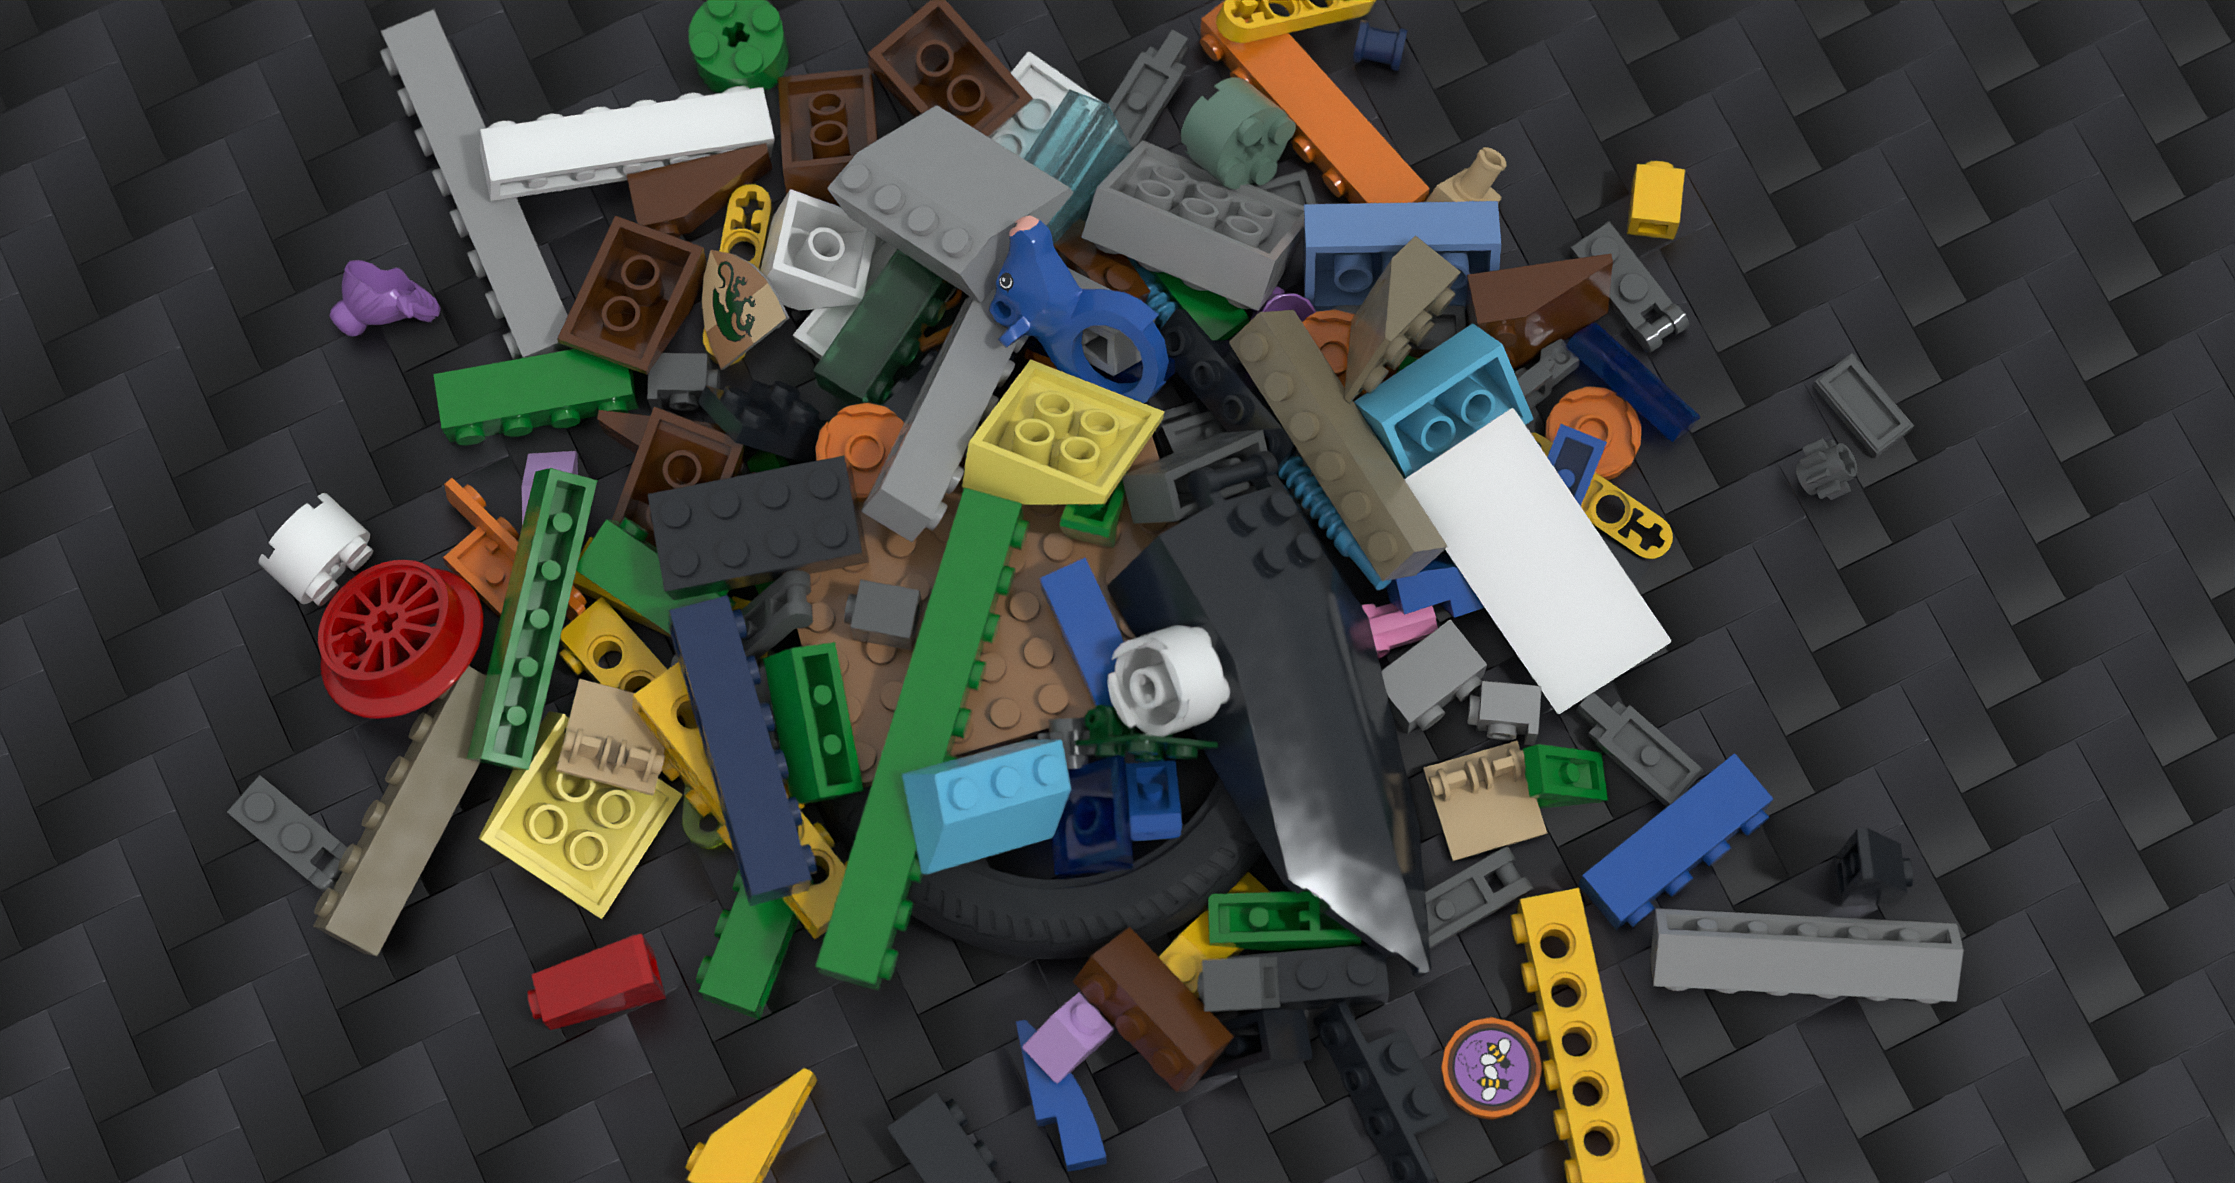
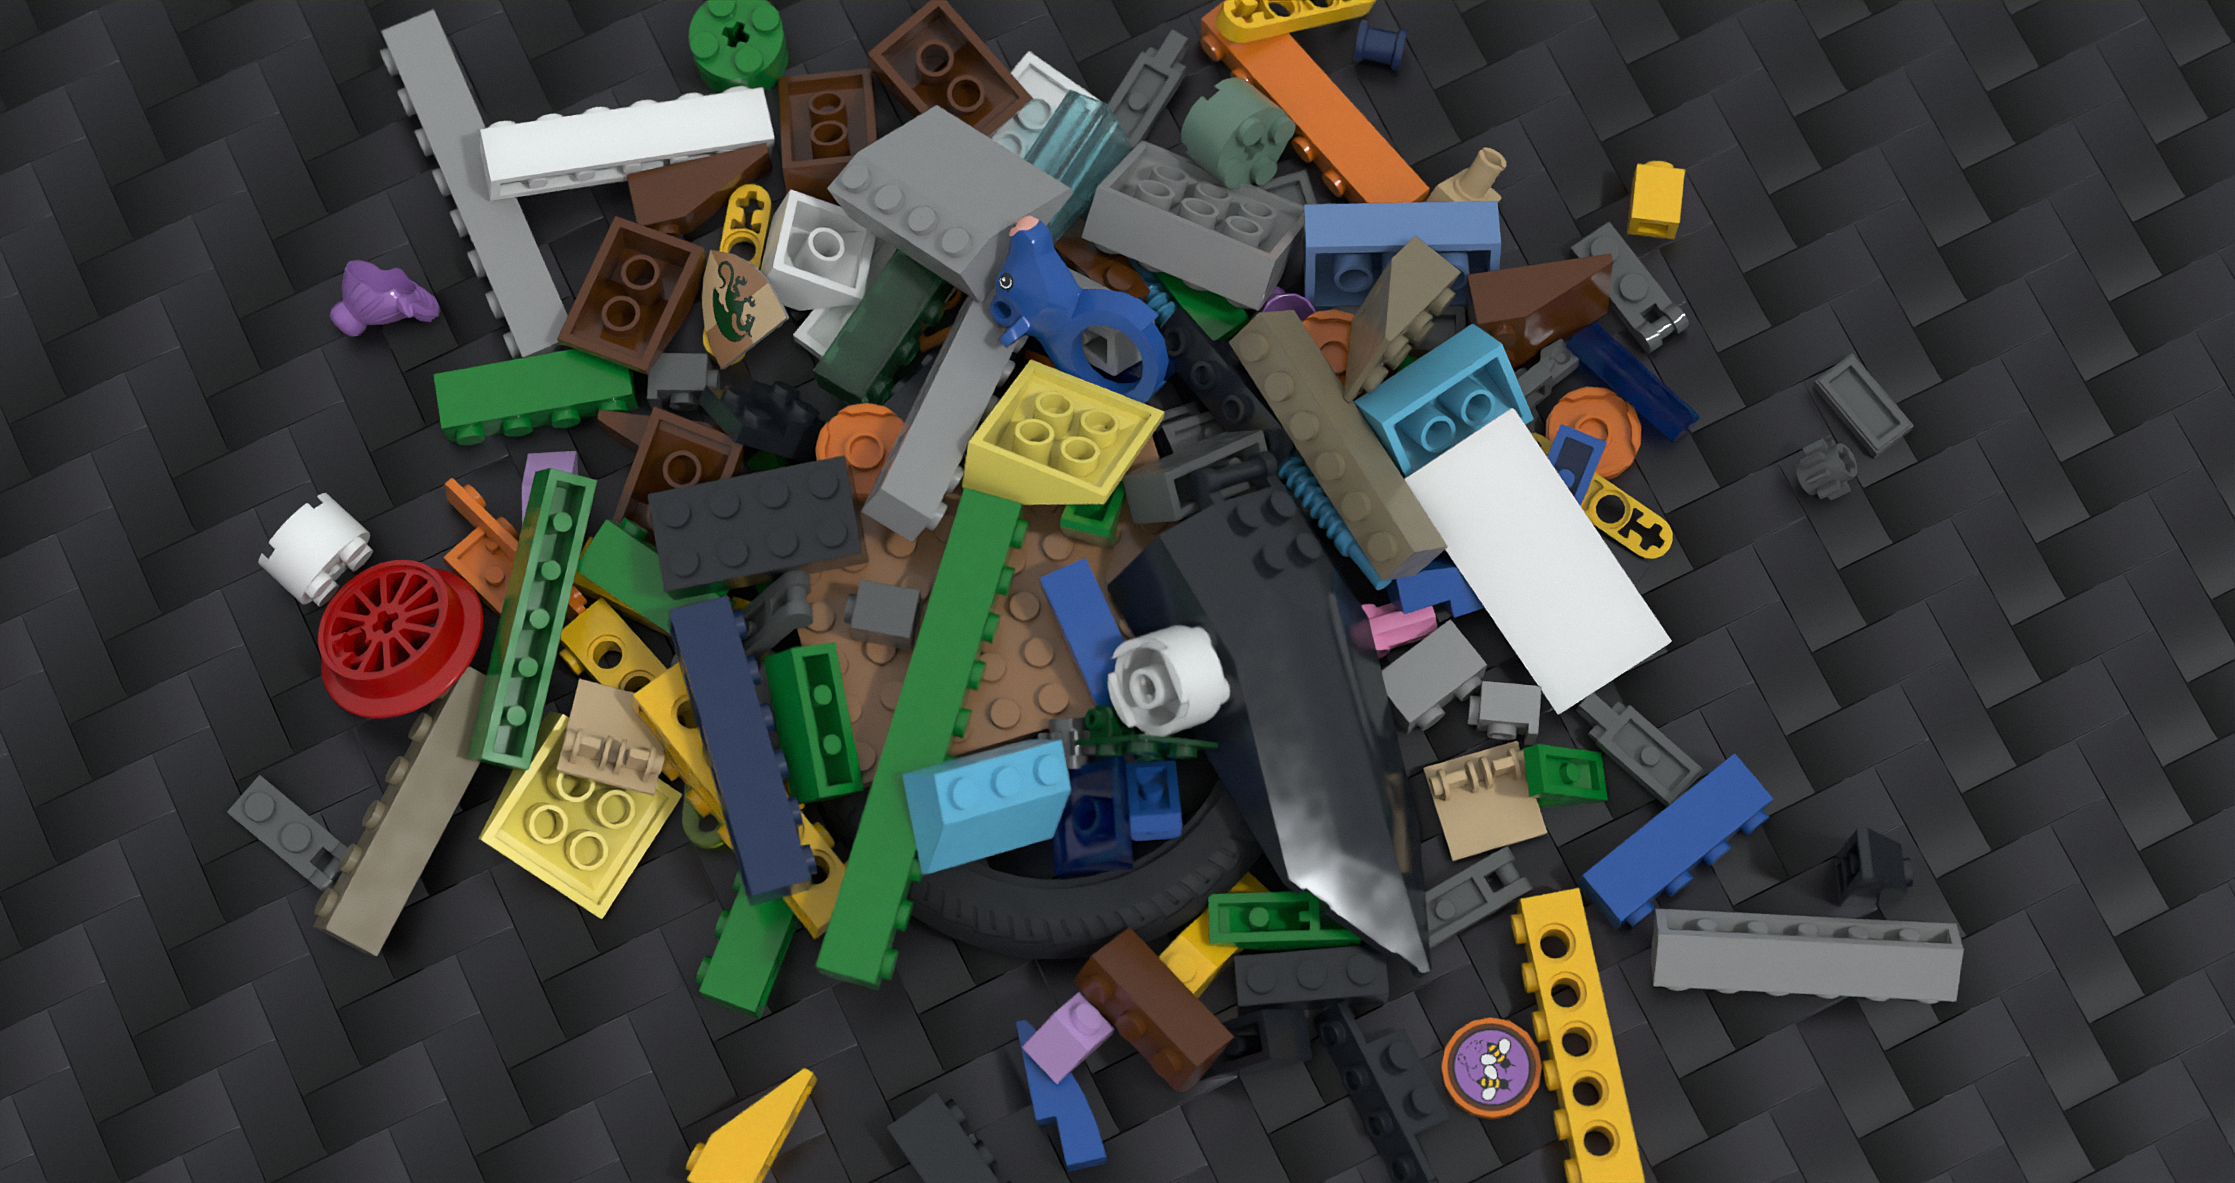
red slope [527,933,666,1030] -> none
dark grey brick [1198,957,1280,1011] -> none

